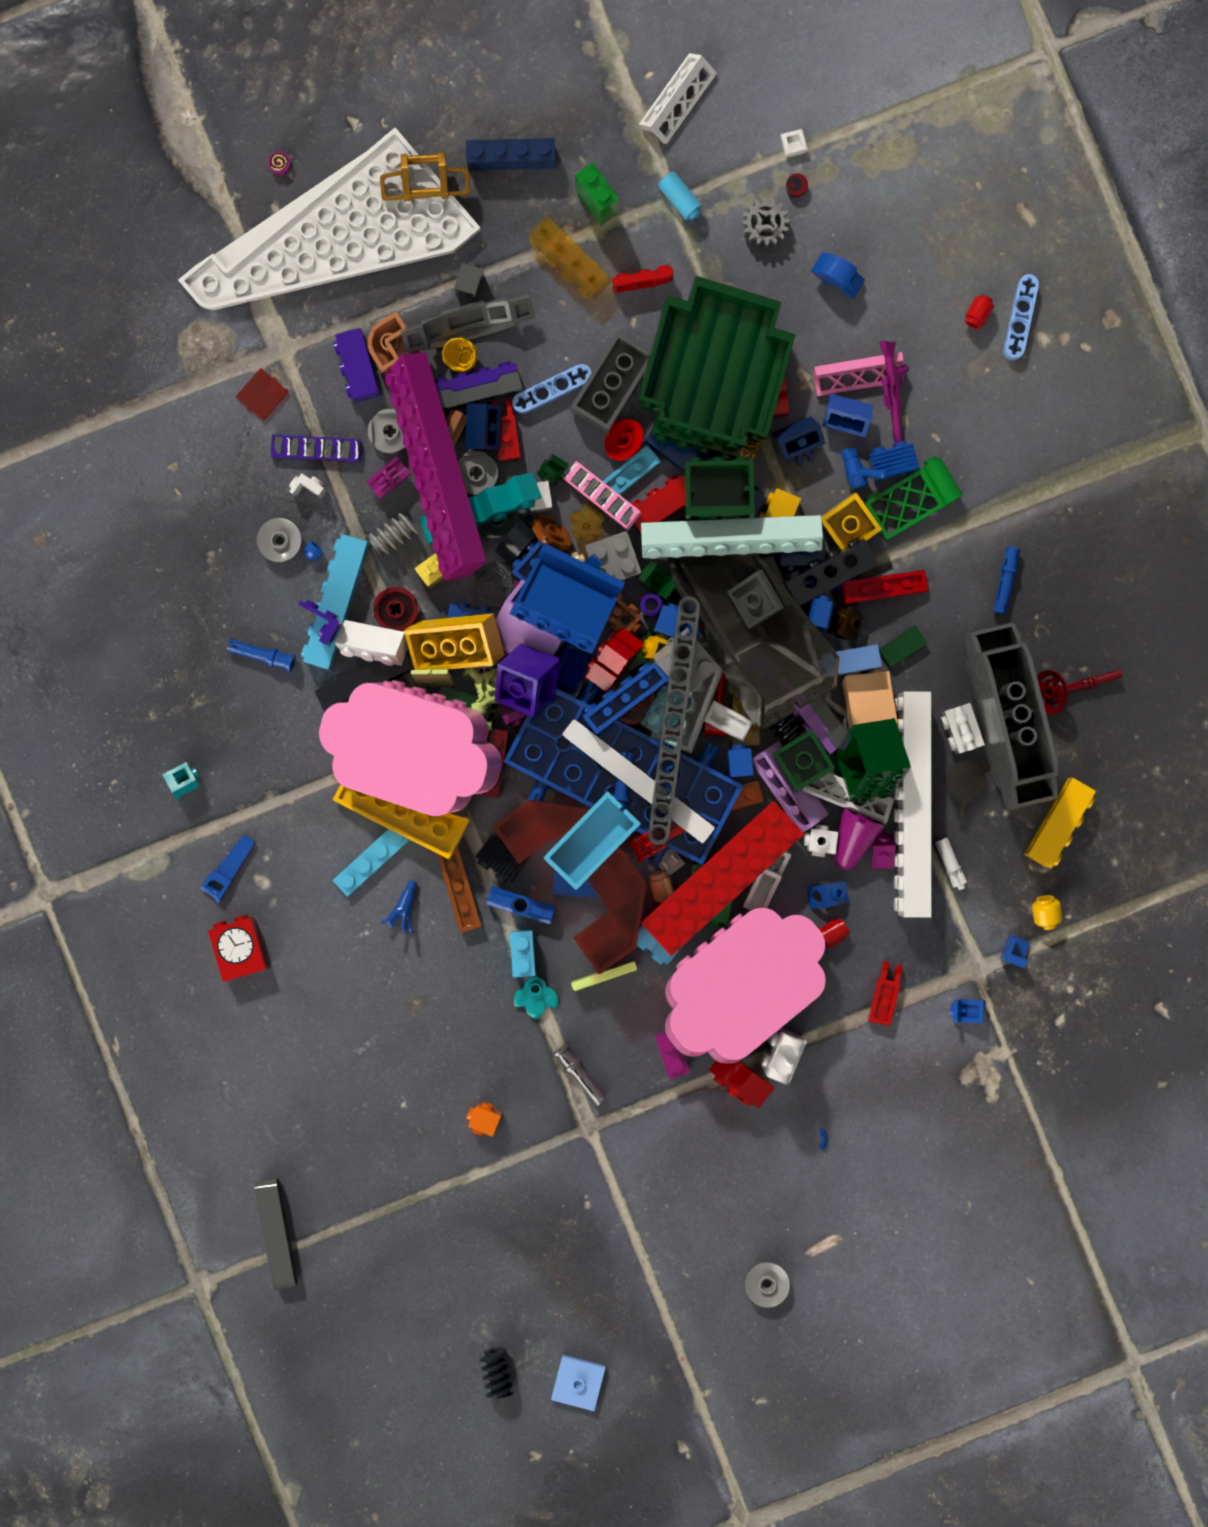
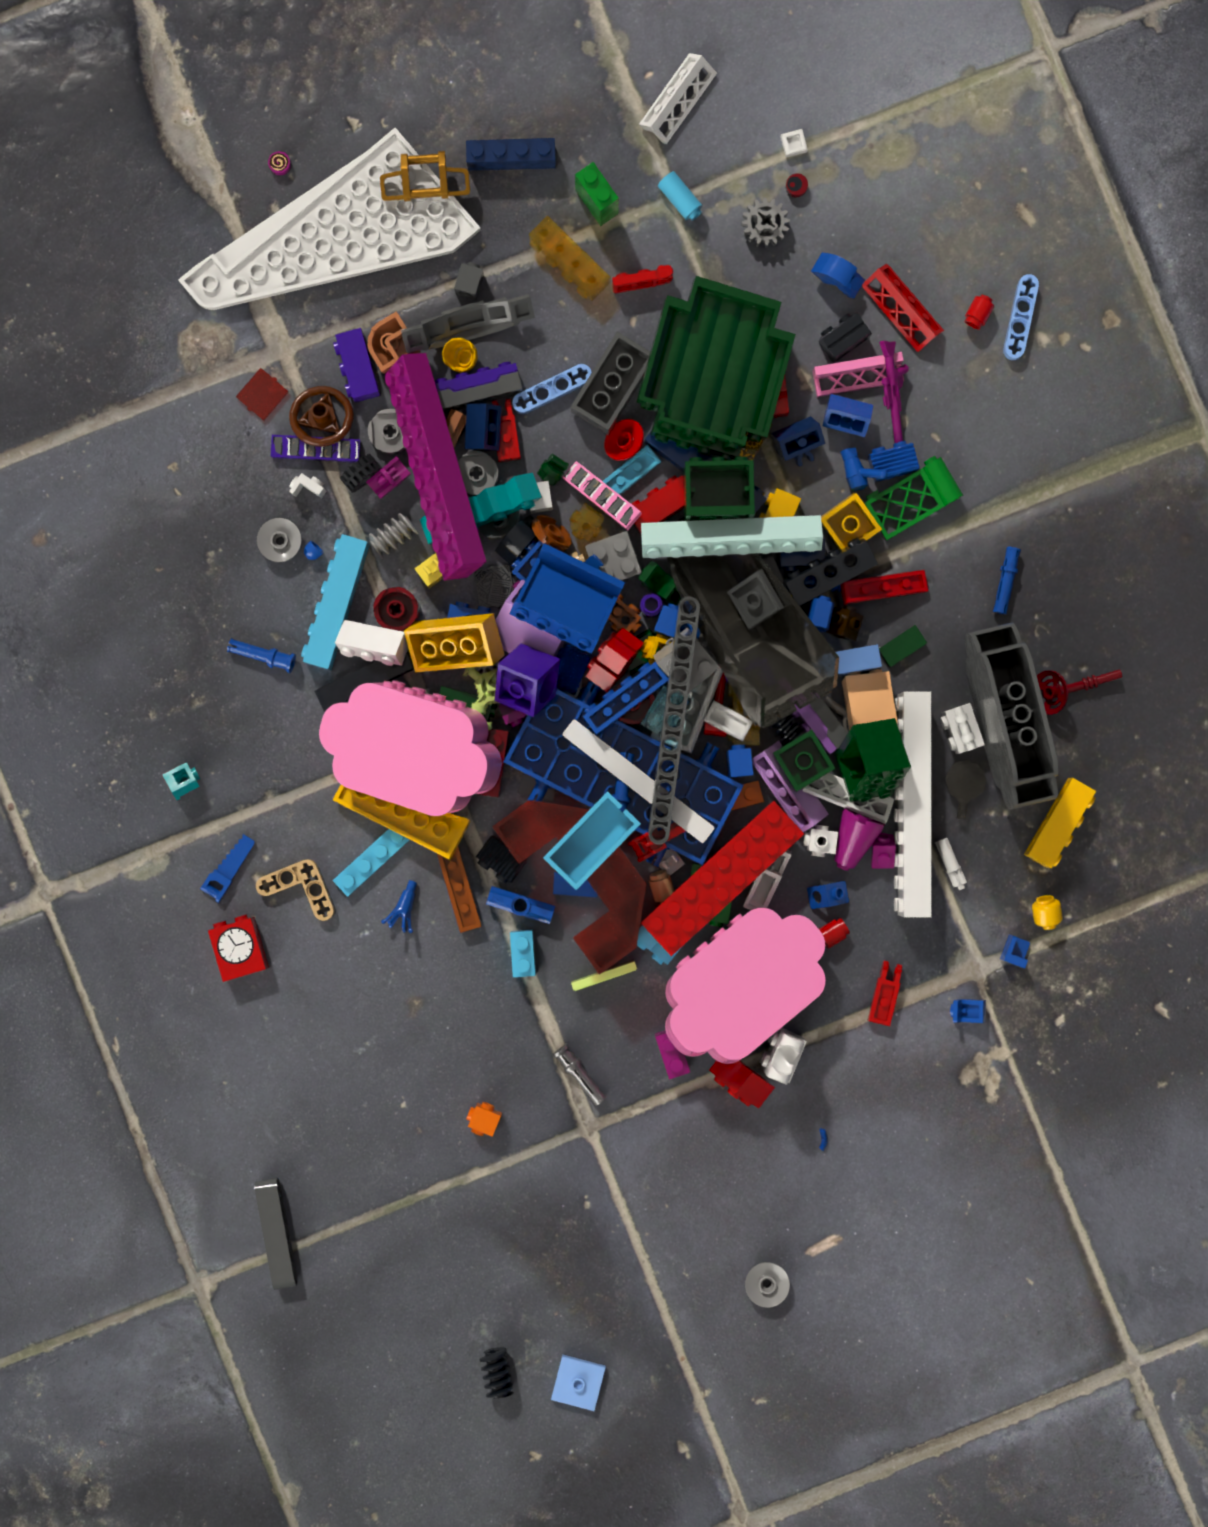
dark purple bracket [298,600,342,647] -> none
yellowish green piece [411,669,455,687] -> none
teal plate [514,976,558,1019] -> none
none -> tan beam [256,859,335,921]
none -> reddish brown piece [289,386,354,447]
none -> black tyre [340,454,382,493]
none -> black brick [819,312,872,363]
none -> red fence [862,264,944,352]

